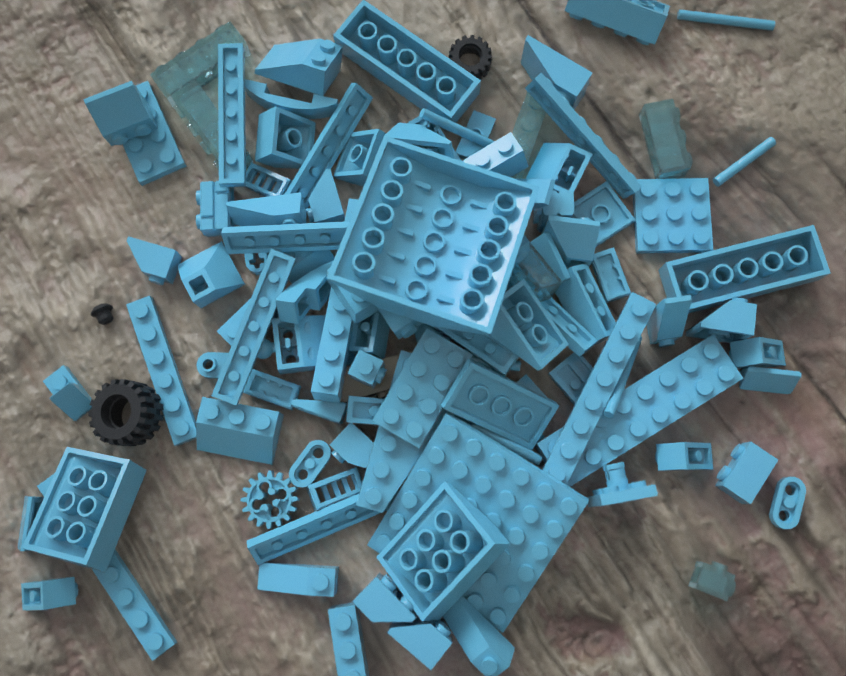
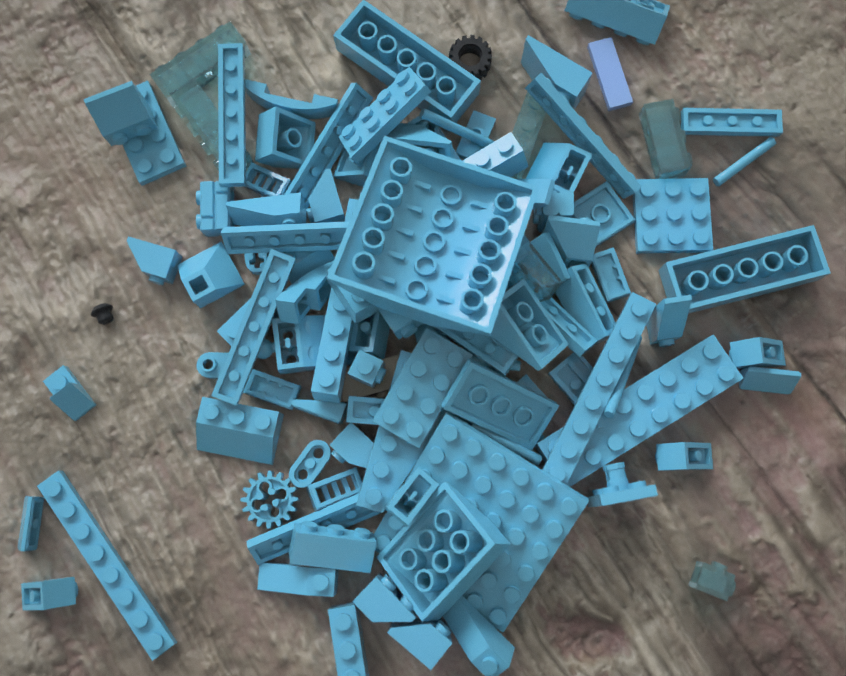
medium azure slope [22,447,147,573] -> none
black tyre [88,379,164,447] -> none
medium azure plate [126,295,196,446] -> none
medium azure slope [255,39,343,96] -> none
medium azure bar [677,9,775,31] -> none
medium azure slope [686,298,757,343] -> none
medium azure brick [715,442,778,504] -> none
medium azure plate [769,477,806,529] -> none
none -> medium azure brick [289,521,377,573]
none -> medium azure plate [339,67,431,164]
none -> medium azure slope [385,467,439,527]
none -> light blue tile [587,37,633,111]
none -> medium azure plate [681,108,783,137]

